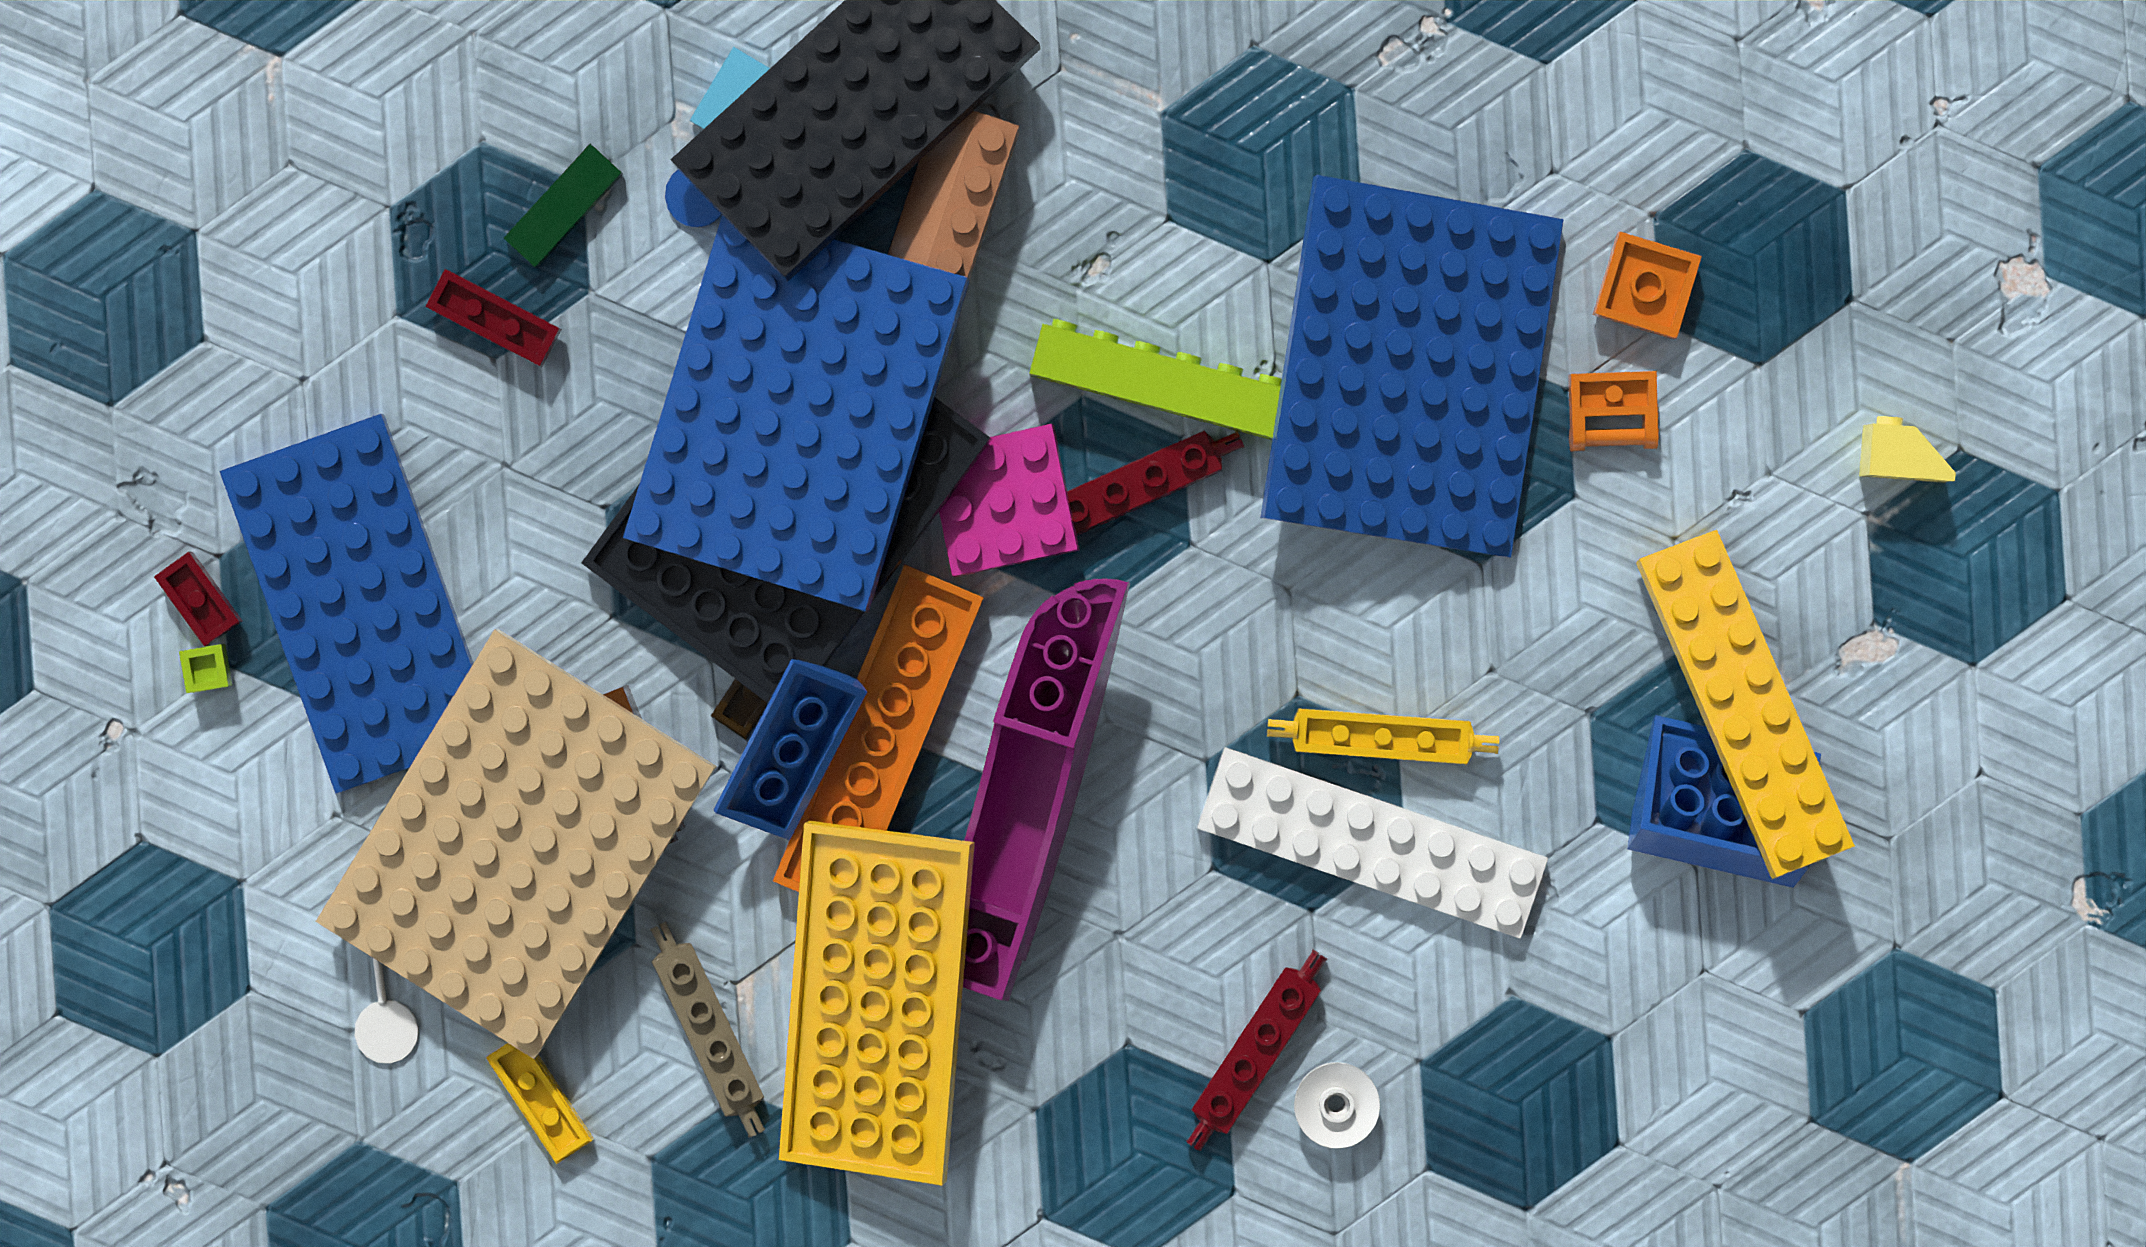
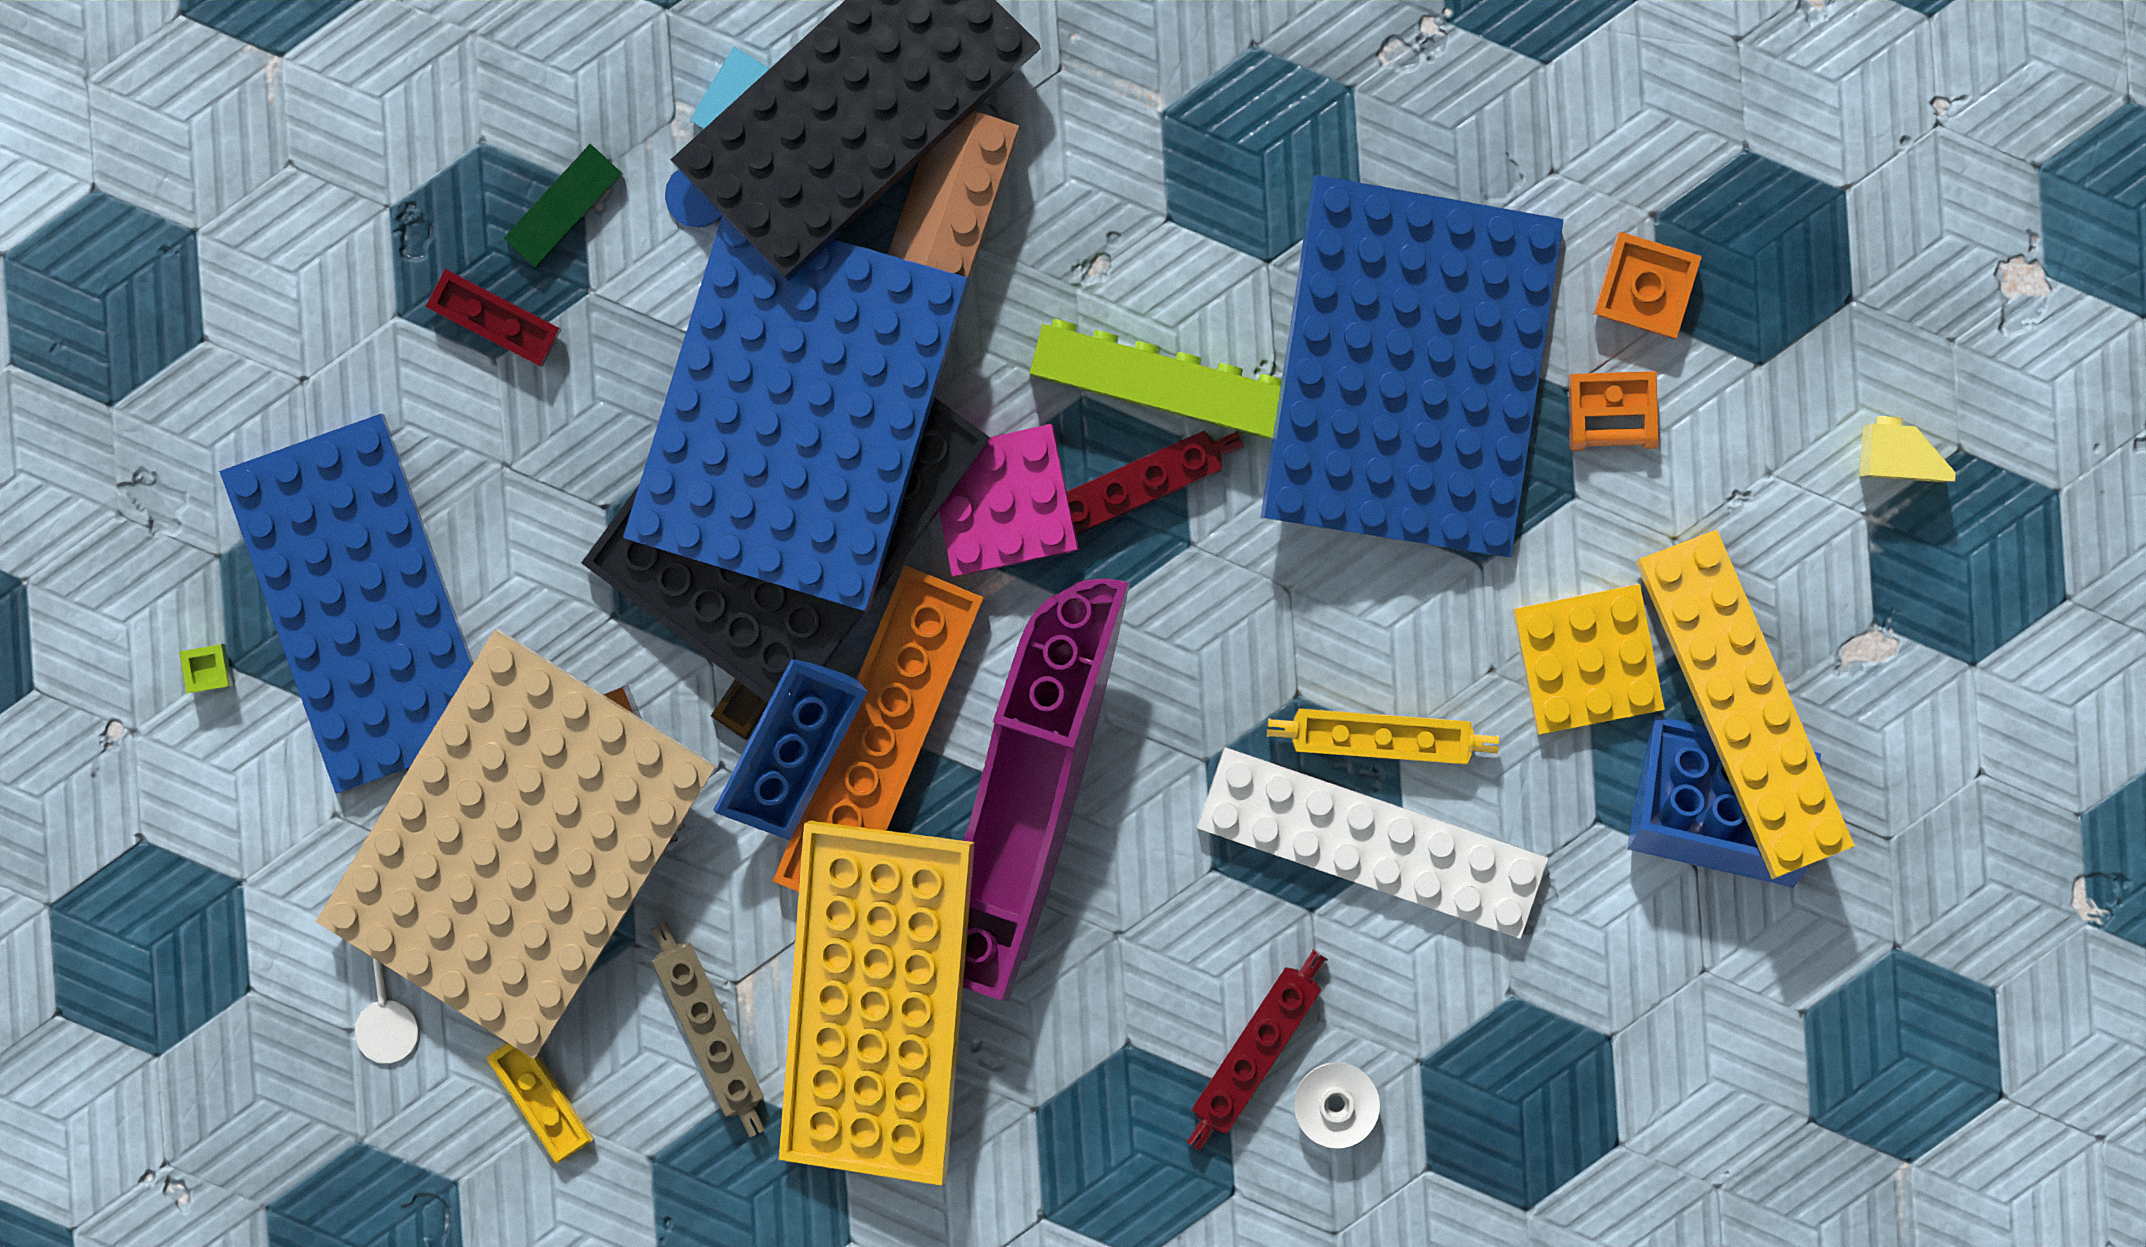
dark red plate [154,551,243,646] -> none
none -> yellow plate [1512,584,1665,735]

